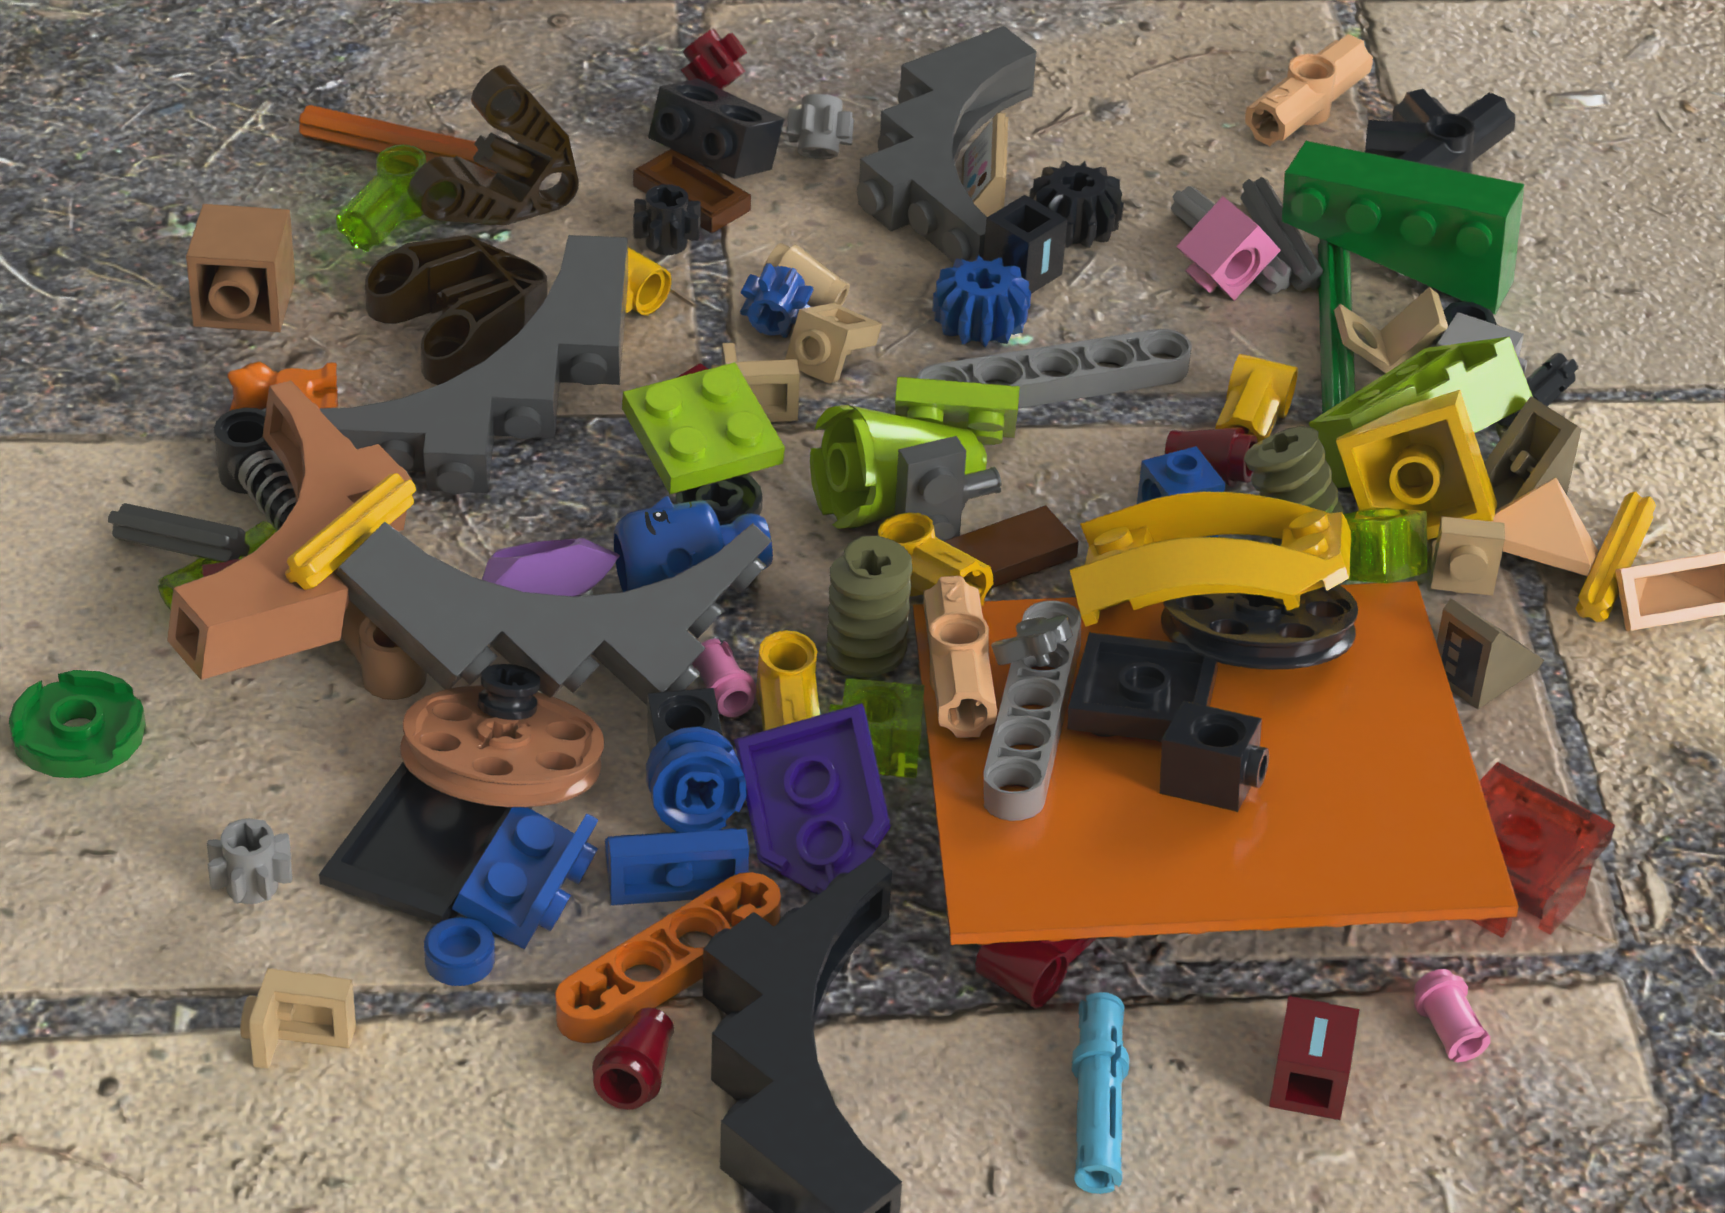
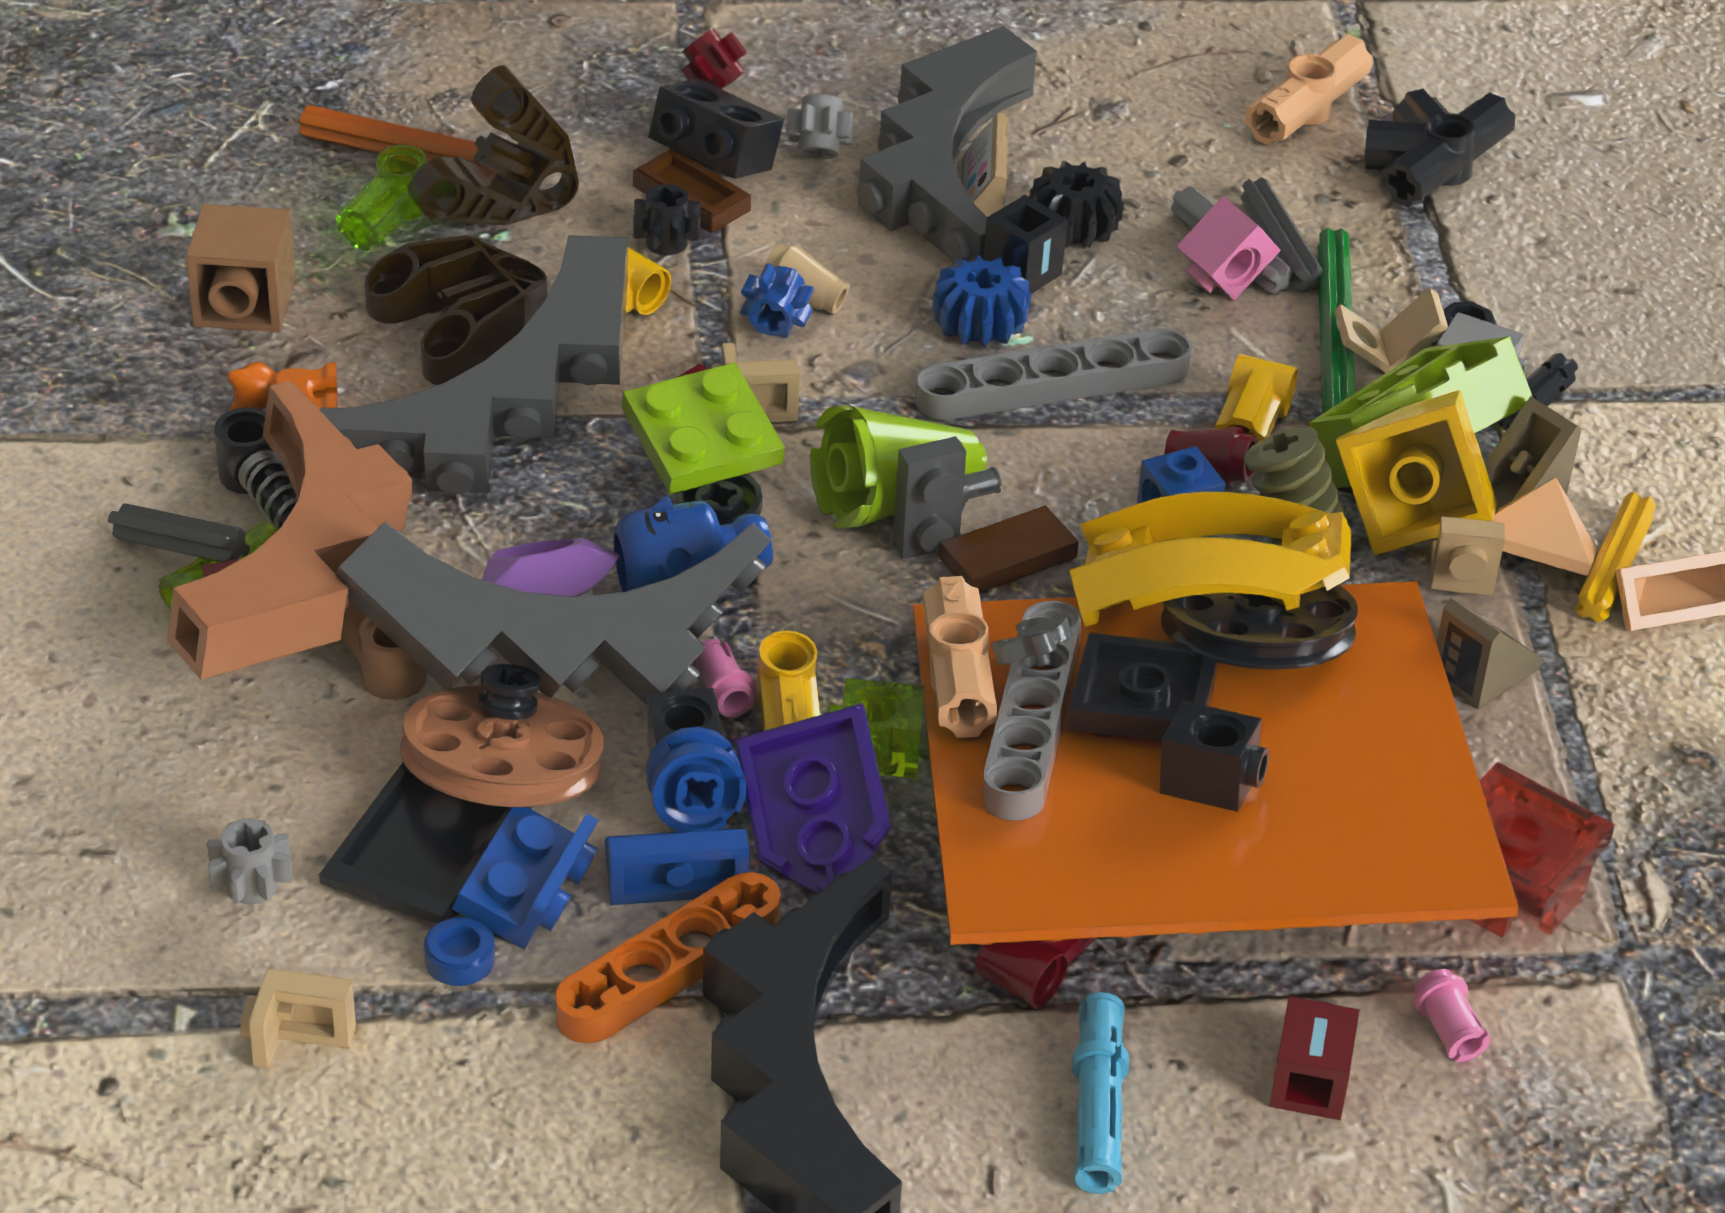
green tile [9,670,146,778] -> none
yellow axle [285,473,416,590] -> none
dark red cone [592,1008,674,1110] -> none
tan bracket [785,303,882,383] -> none
olive piece [826,536,912,678] -> none
yellow piece [878,513,994,606] -> none
lime plate [895,377,1020,445] -> none
green wedge [1281,141,1525,315] -> none
clear neon green brick [1344,507,1427,584] -> none

